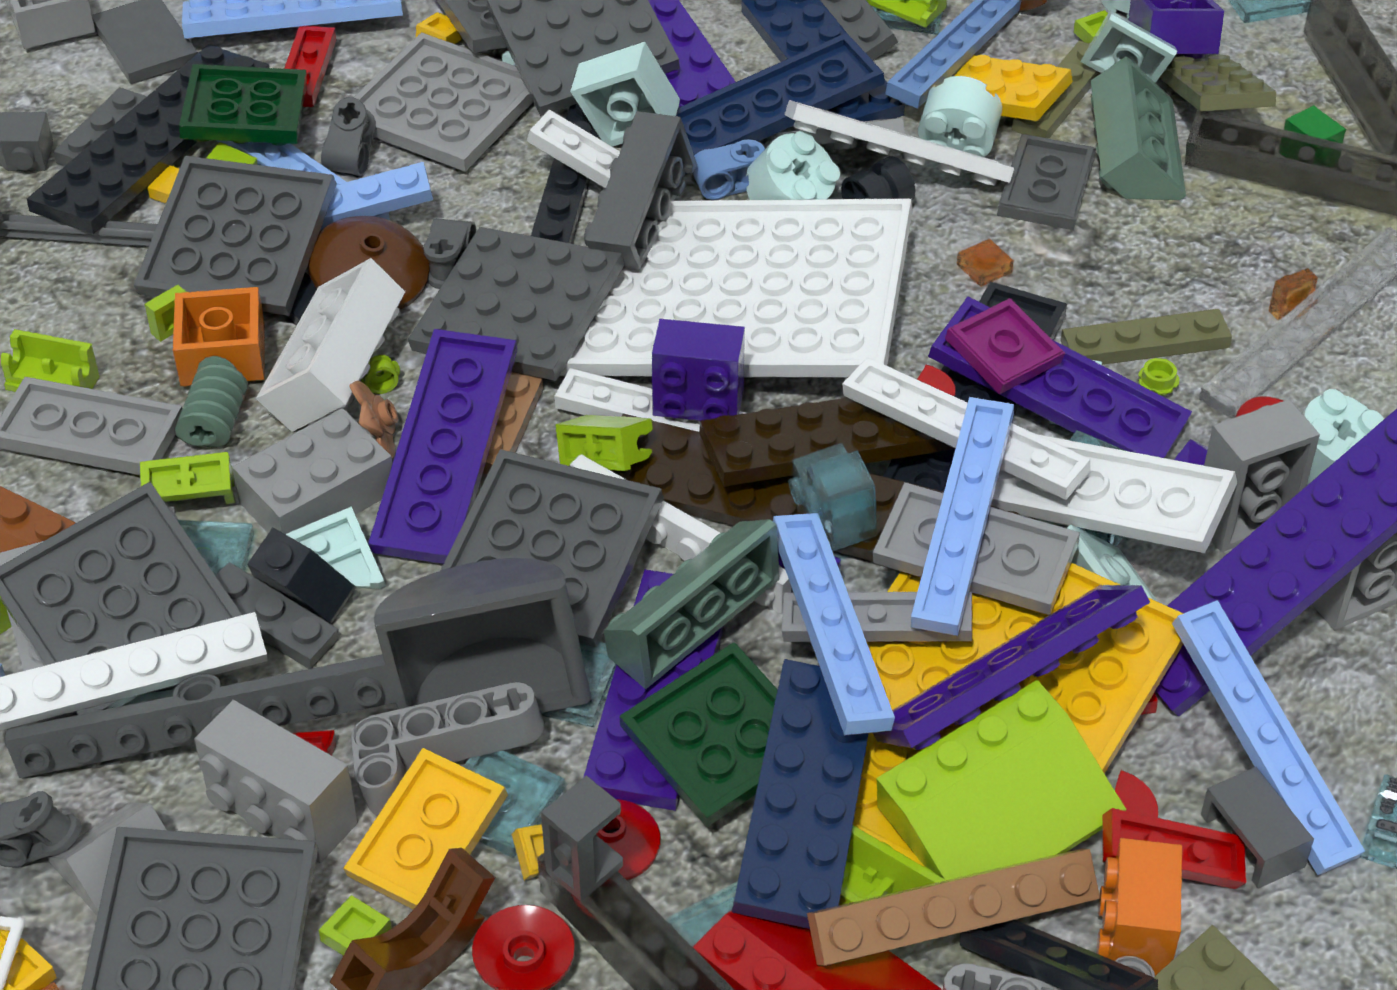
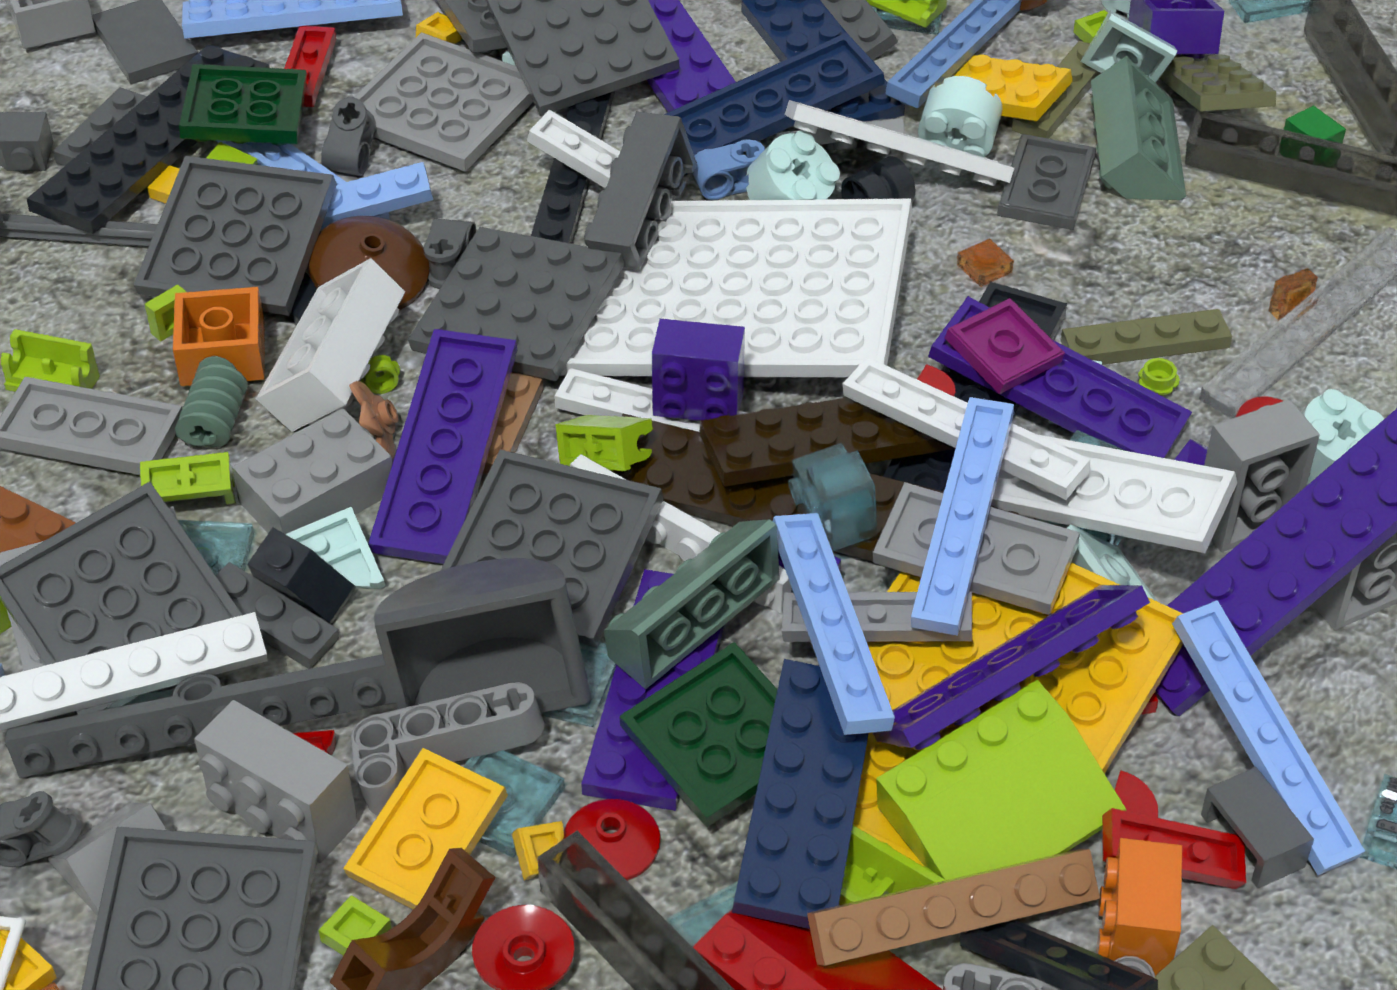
dark grey panel [541,775,623,901] -> none
light aqua brick [570,42,680,147] -> none

